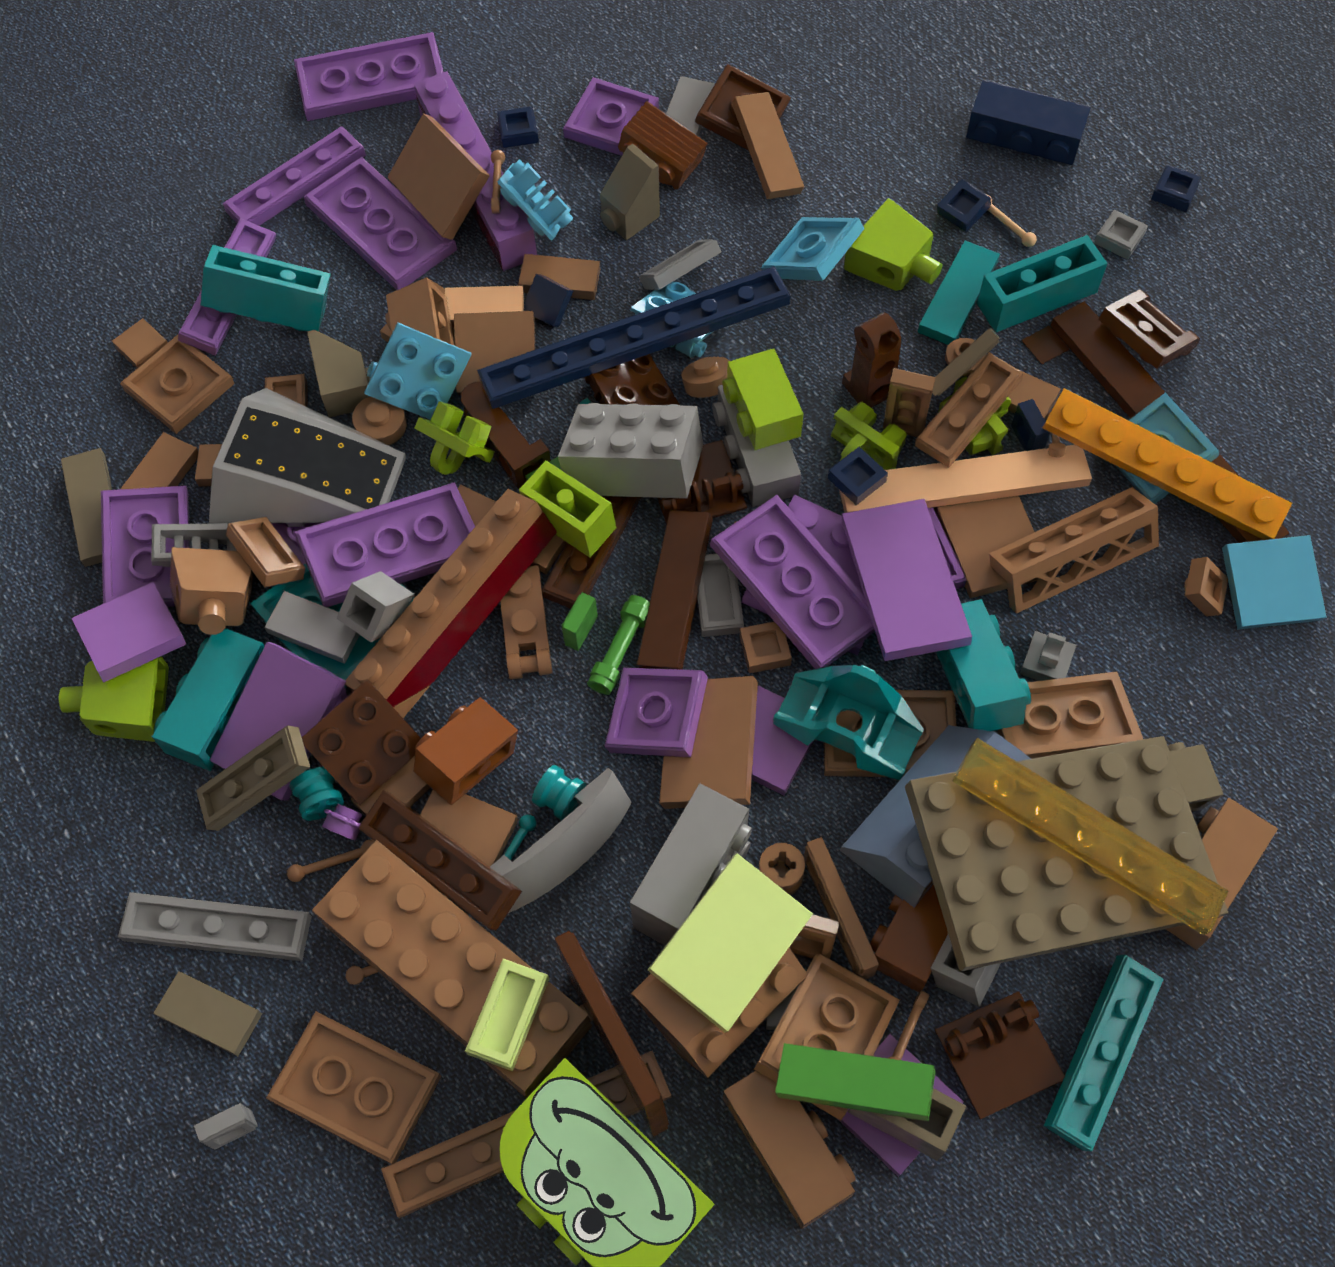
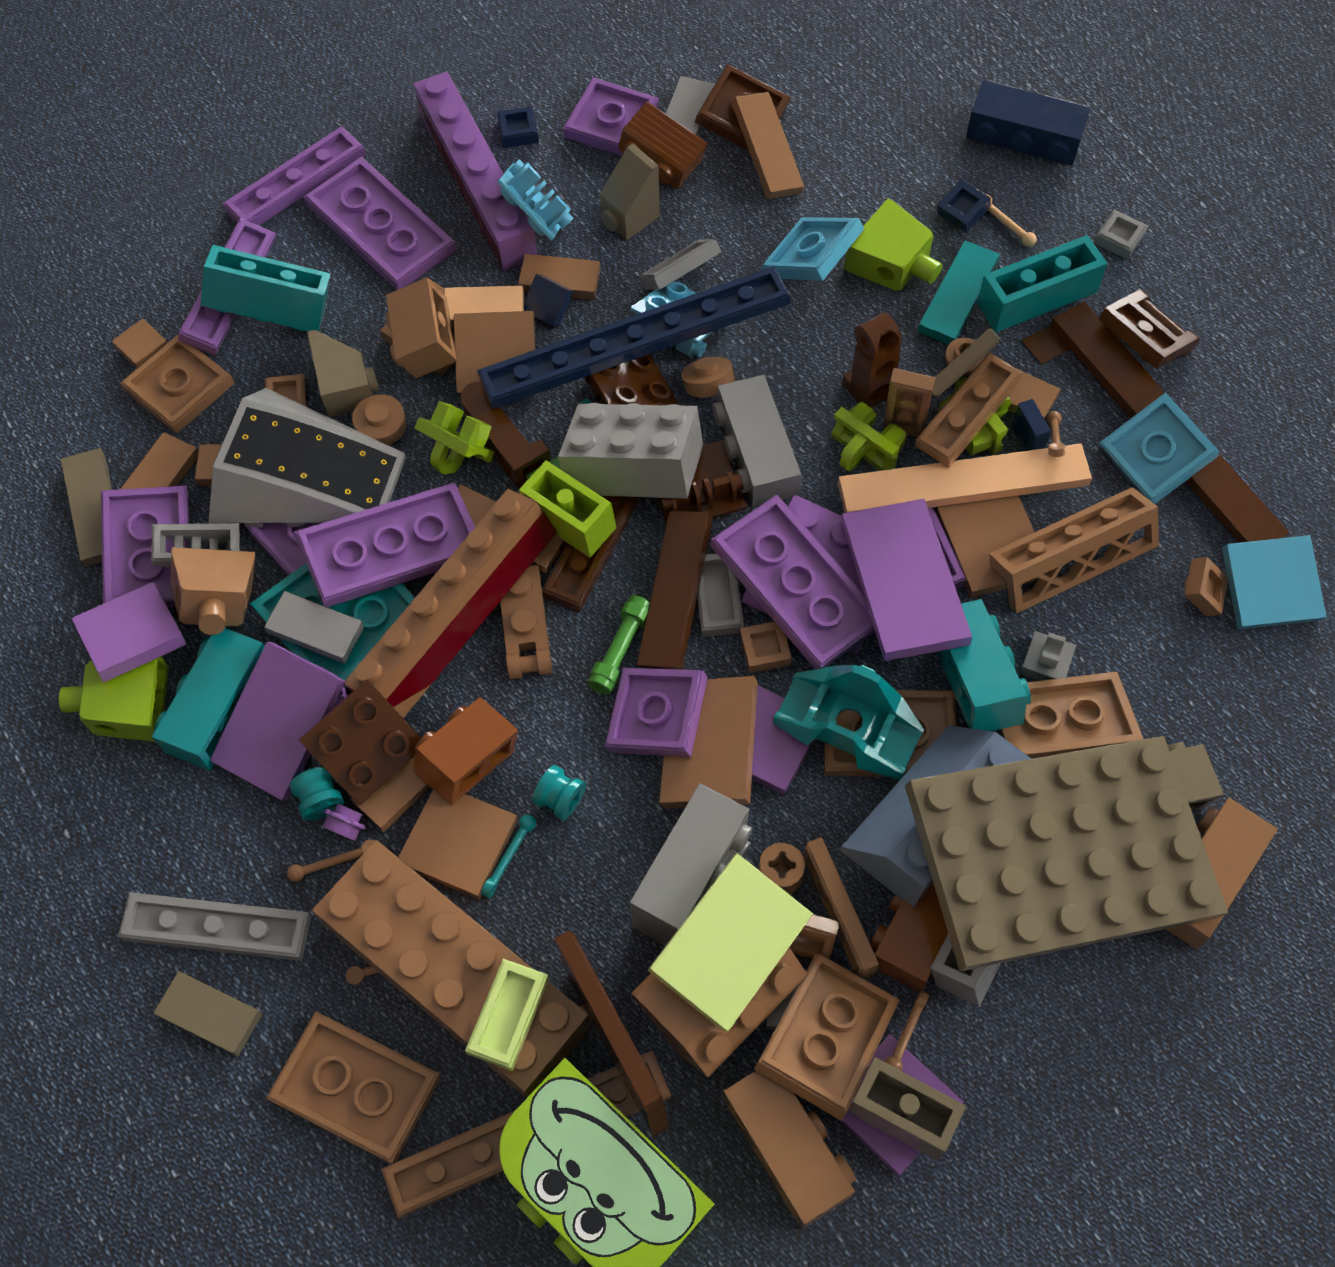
light grey tile [194,1103,258,1149] -> none
dark tan tile [196,725,310,831] -> none
medium nougat tile [226,517,305,587] -> none
medium lavender tile [294,32,443,121] -> none
light grey brick [337,571,414,642] -> none
reddish brown tile [358,790,522,931] -> none
medium azure hinge [364,322,472,420] -> none
medium nougat tile [387,113,490,240] -> none
medium nougat hinge [490,150,506,214] -> none
light grey slope [490,768,632,913] -> none
bright green tile [561,592,598,651] -> none
lime brick [722,348,804,450] -> none
bright green tile [775,1043,935,1121] -> none
dark blue tile [828,447,888,505] -> none
reddish brown hinge [934,991,1065,1120] -> none
clear yellow tile [952,738,1229,935] -> none
light orange plate [1042,388,1292,540] -> none
teal tile [1044,954,1164,1152] -> none
dark blue tile [1151,164,1202,212] -> none

